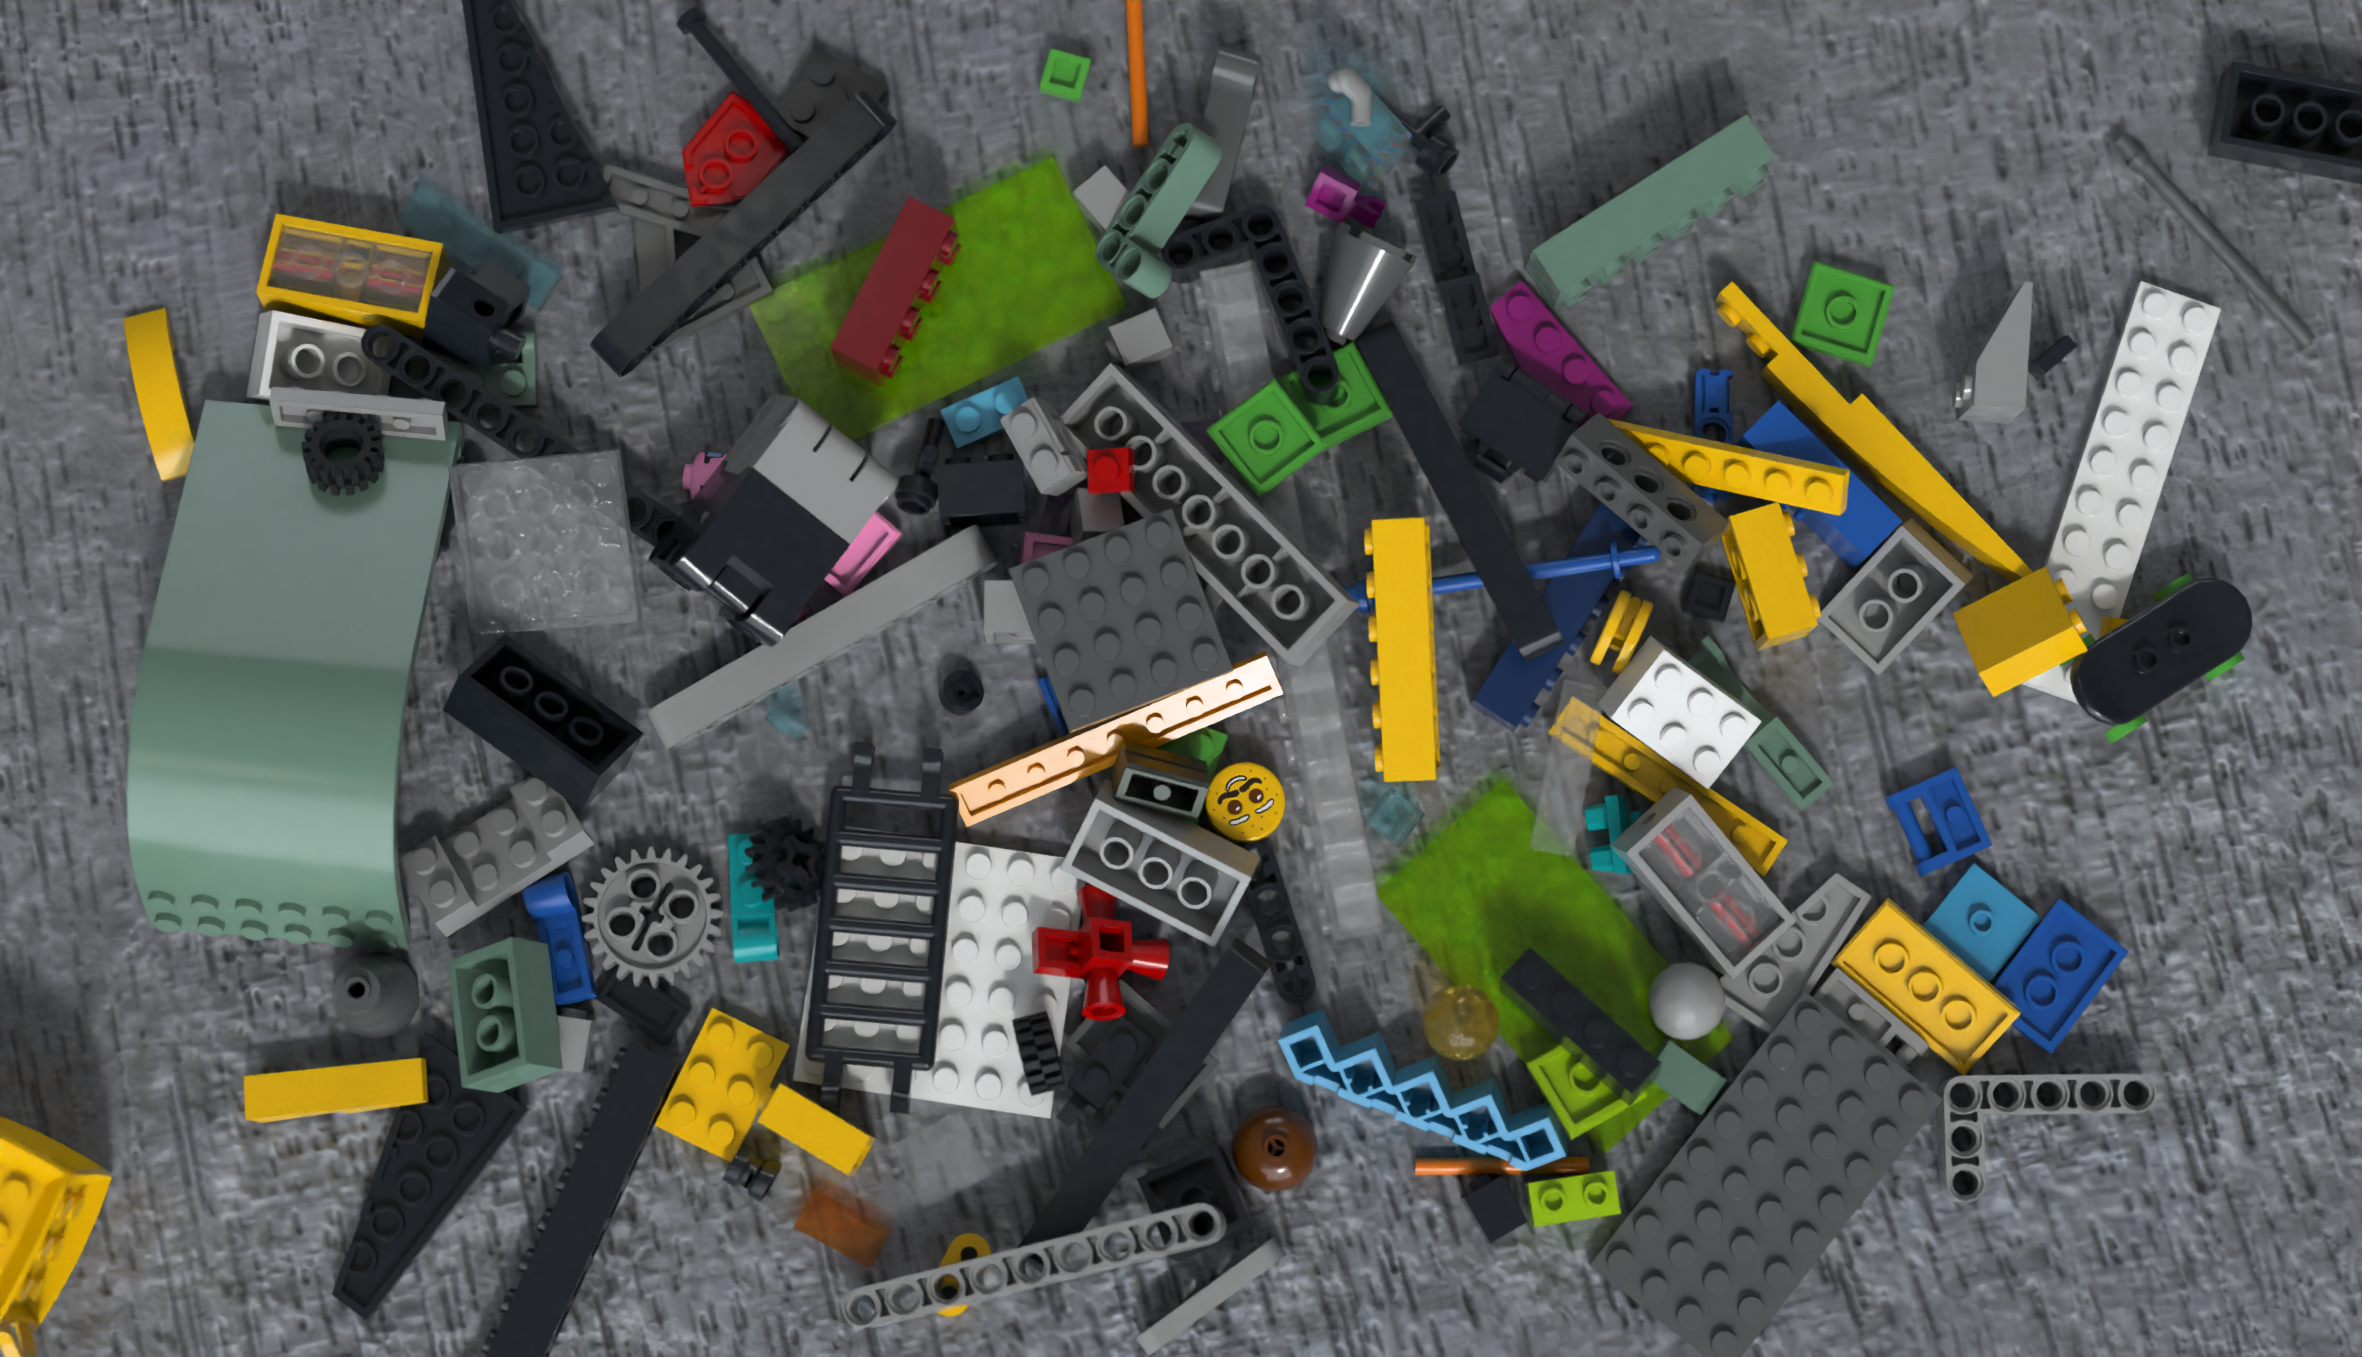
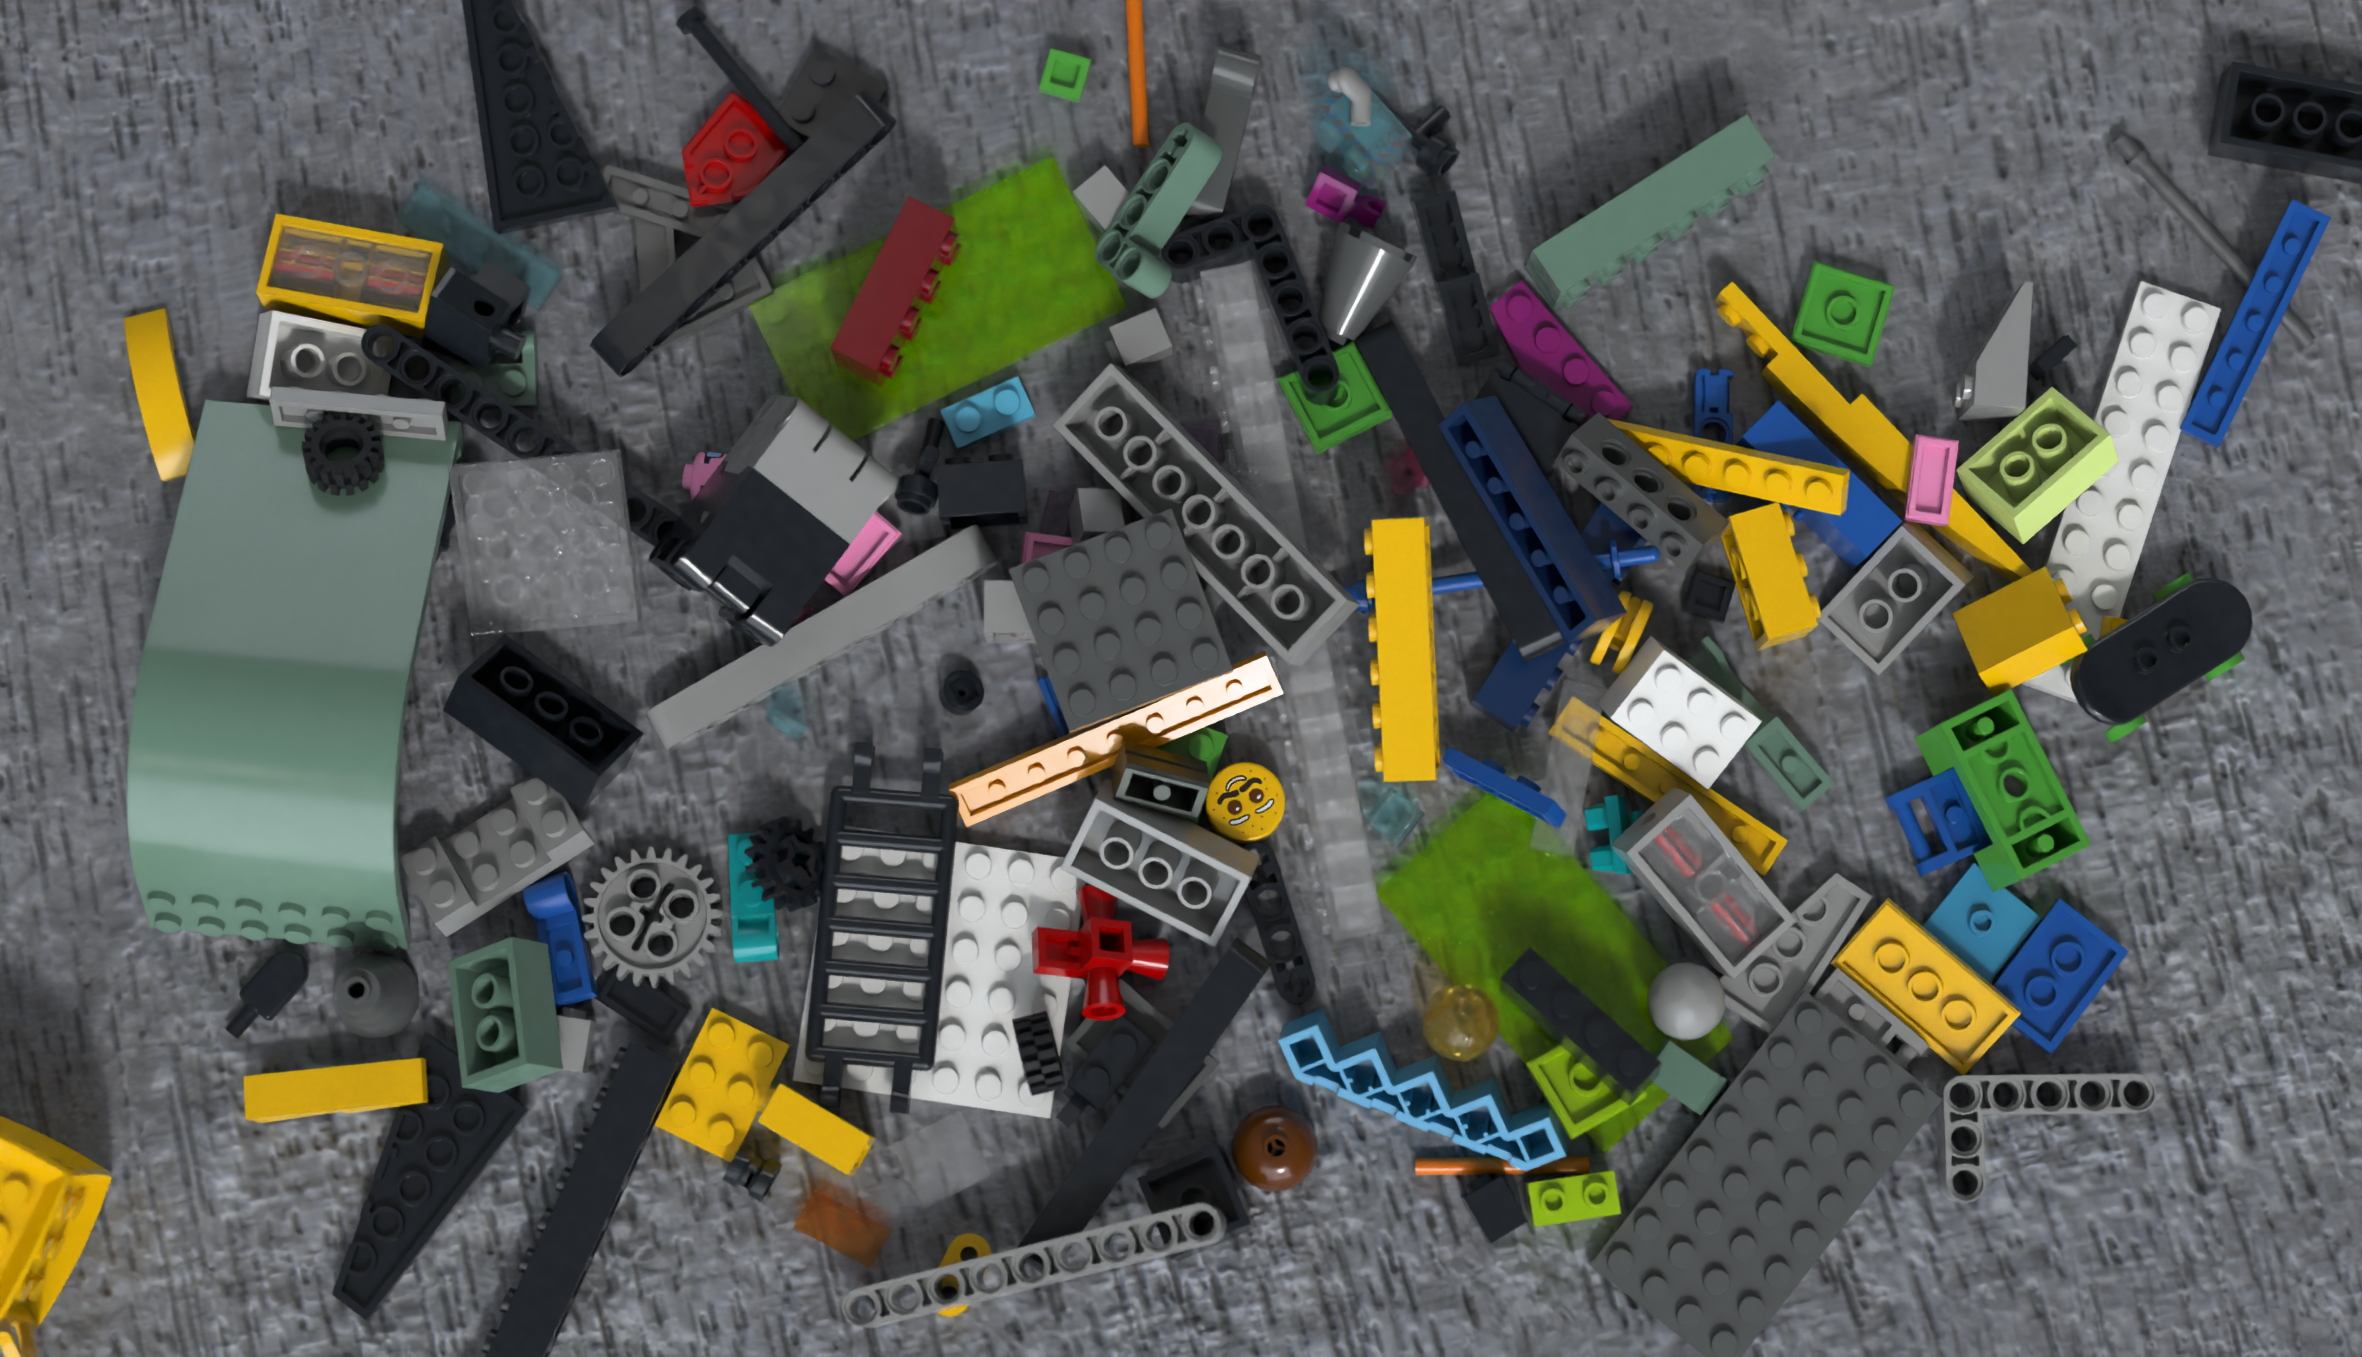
light grey brick [1000,397,1088,496] -> none
red plate [1087,447,1134,495] -> none
light grey beam [1136,1238,1286,1356] -> none
bright green plate [1206,379,1327,500] -> none
none -> black piece [225,950,309,1039]
none -> clear pink plate [1383,449,1430,497]
none -> dark blue brick [1438,395,1627,643]
none -> blue plate [1442,747,1567,828]
none -> bright pink tile [1903,434,1959,527]
none -> bright green plate [1914,689,2092,892]
none -> yellowish green brick [1956,387,2119,544]
none -> blue plate [2180,199,2331,448]

